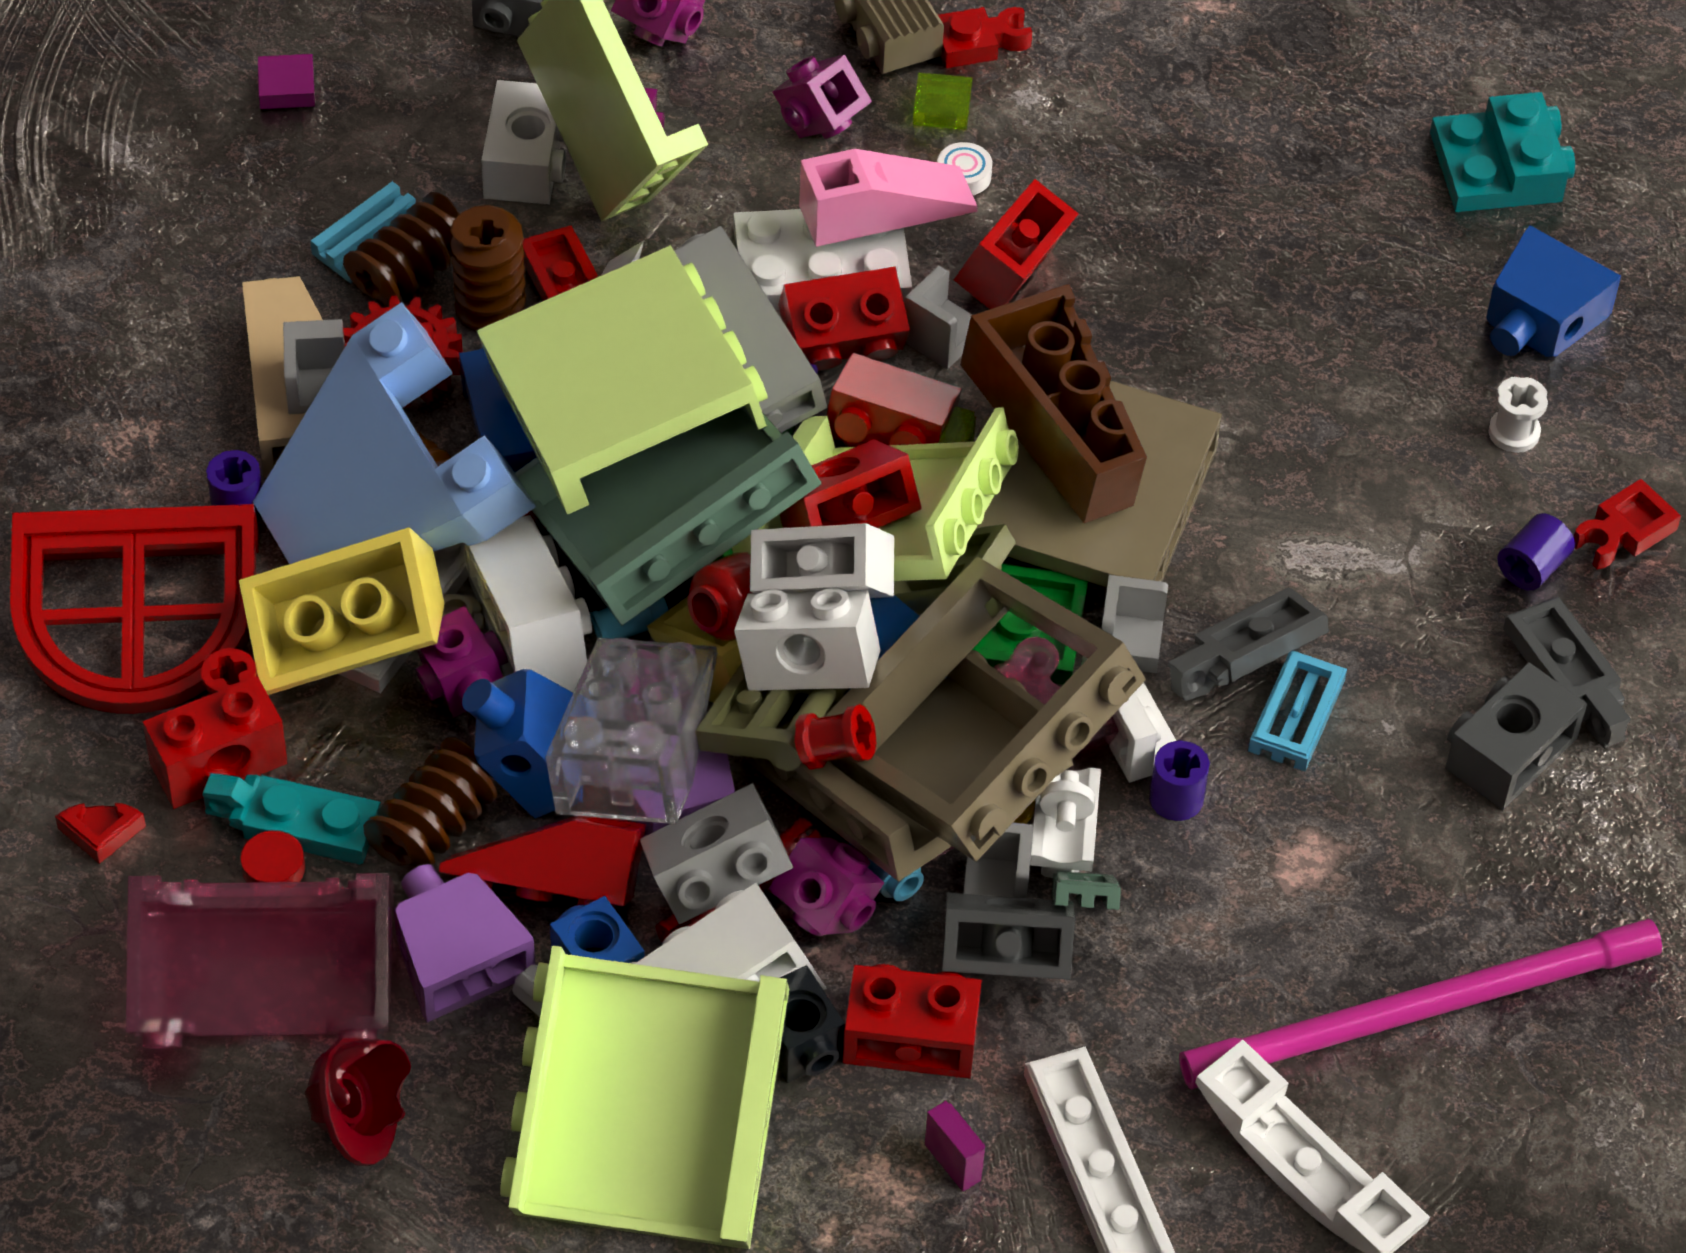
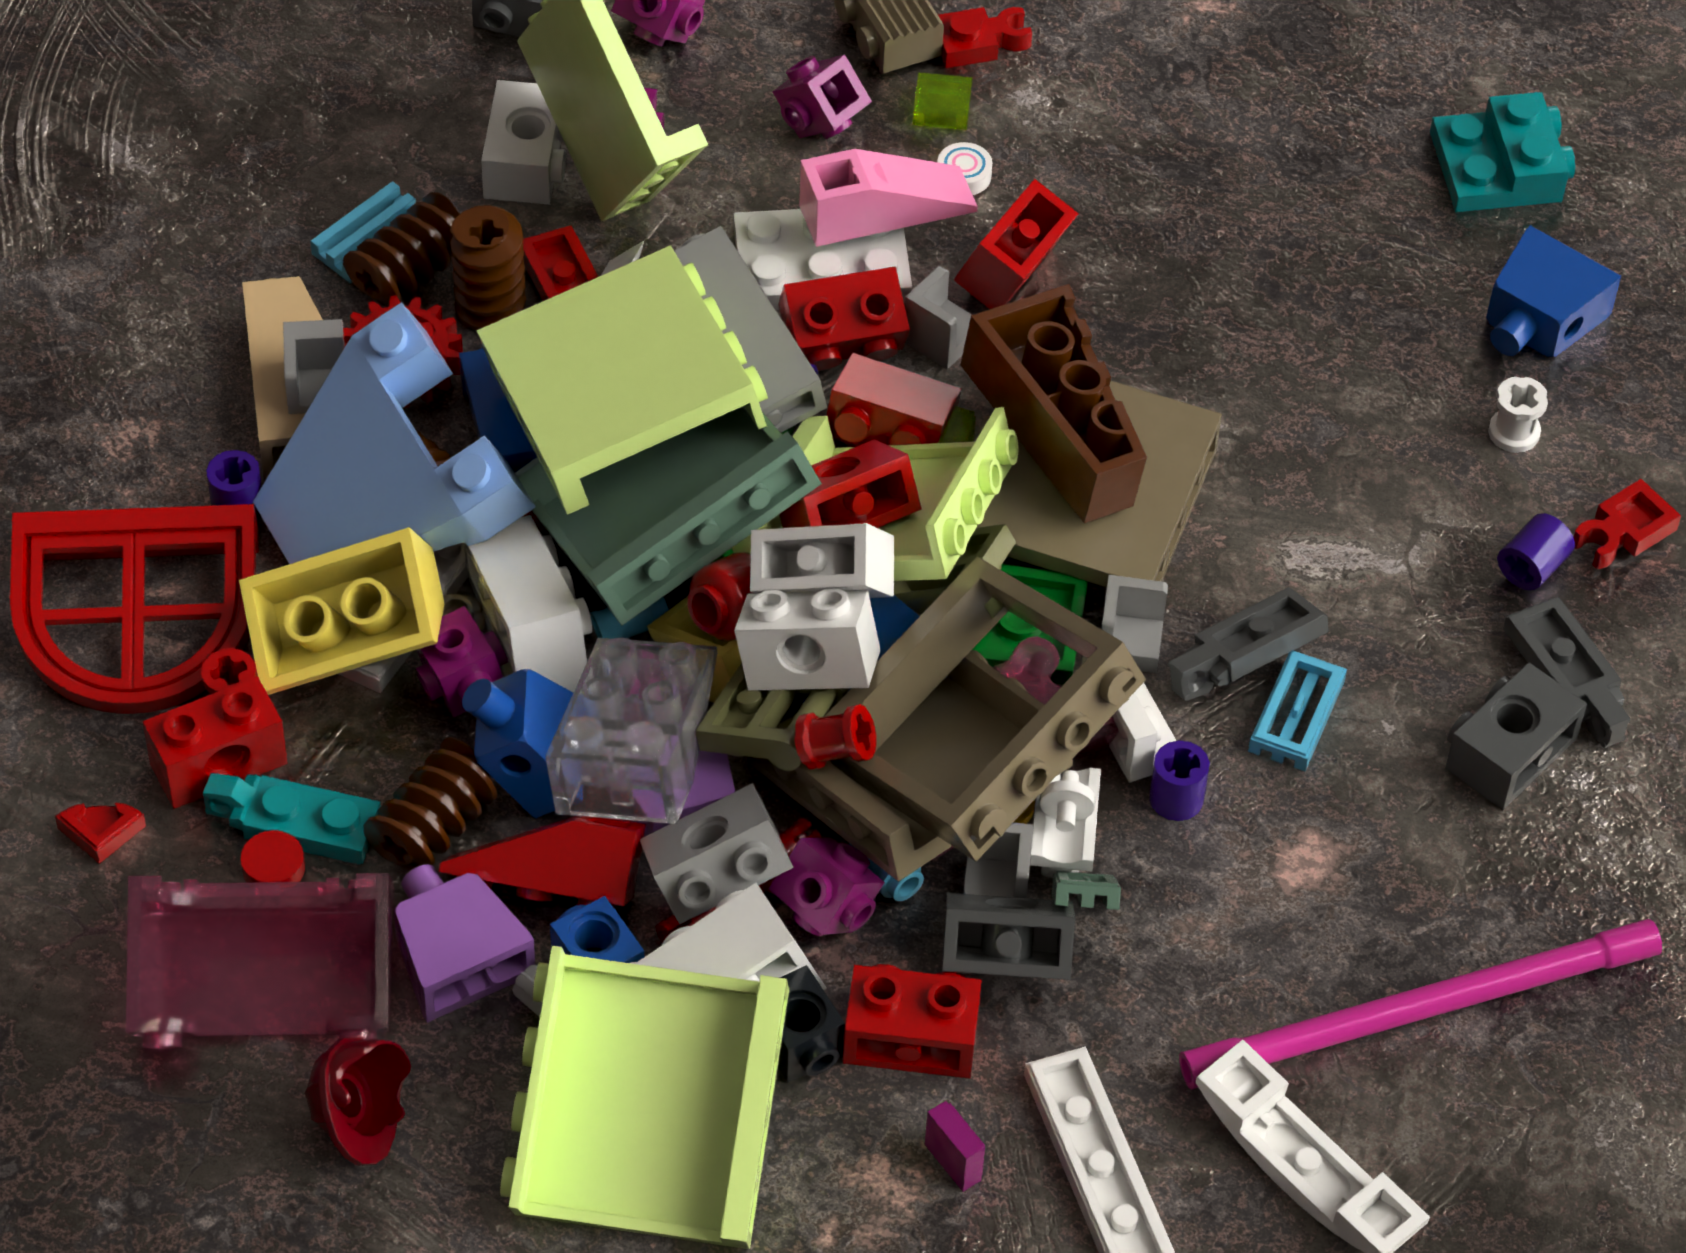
magenta tile [258,54,315,109] -> none

